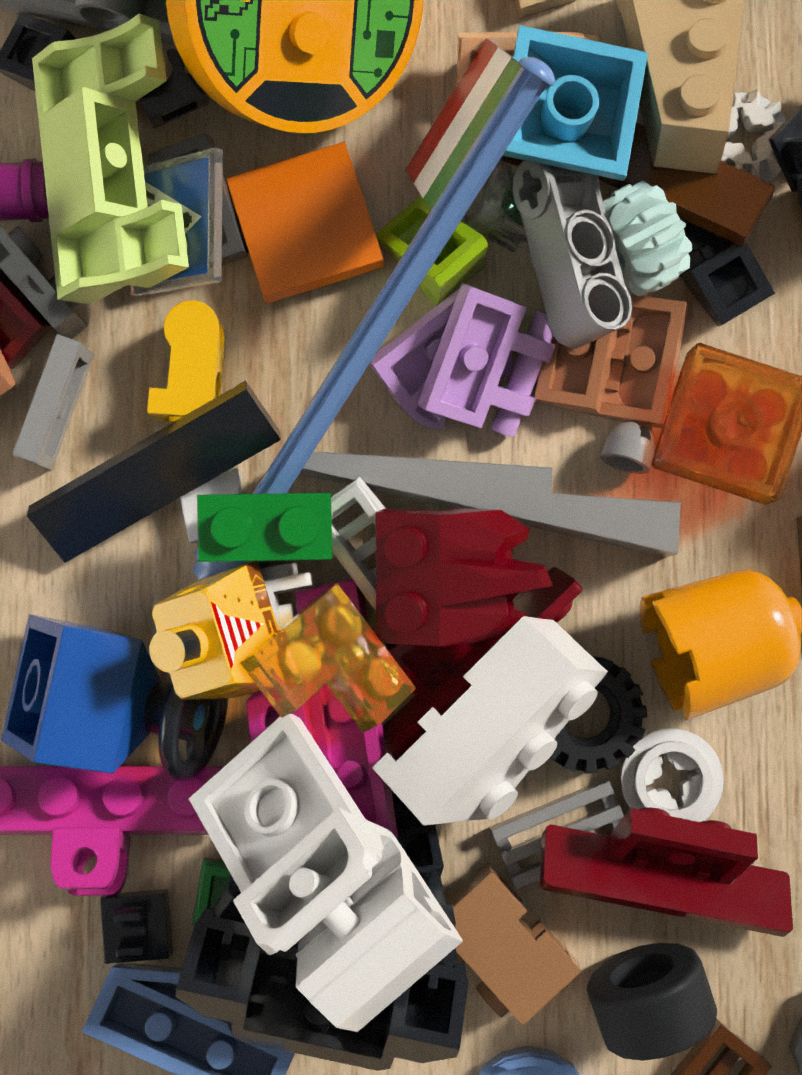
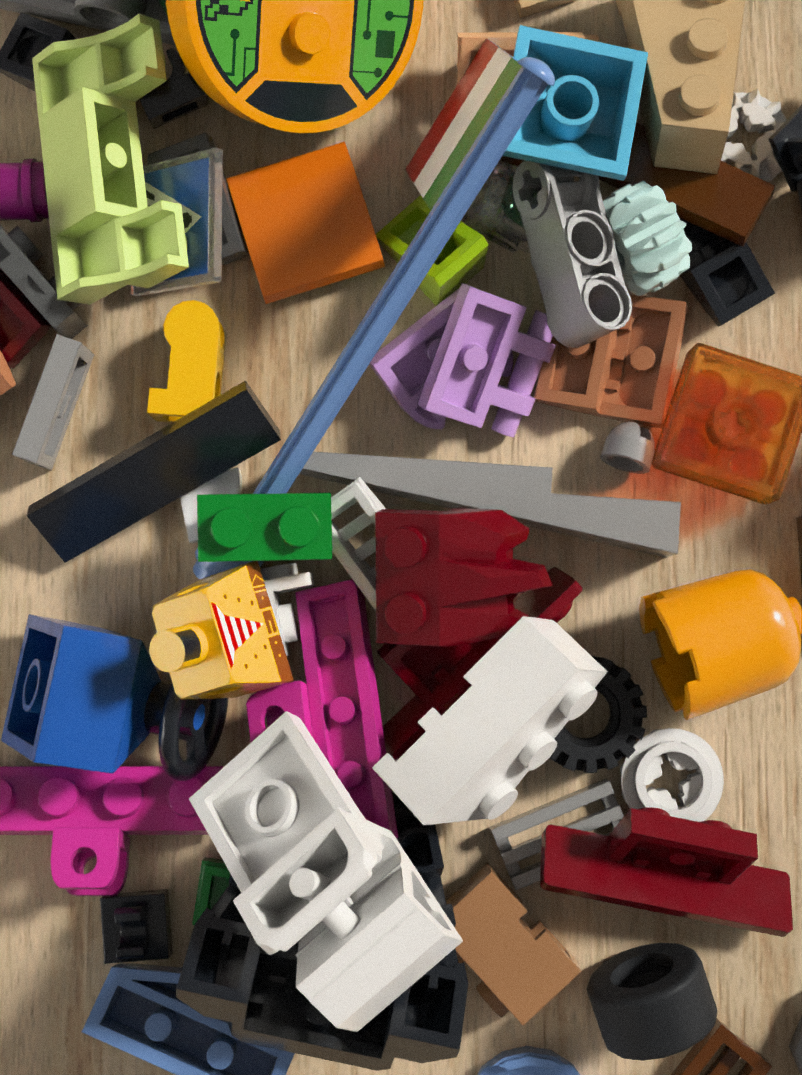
clear yellow plate [240,583,416,733] -> none

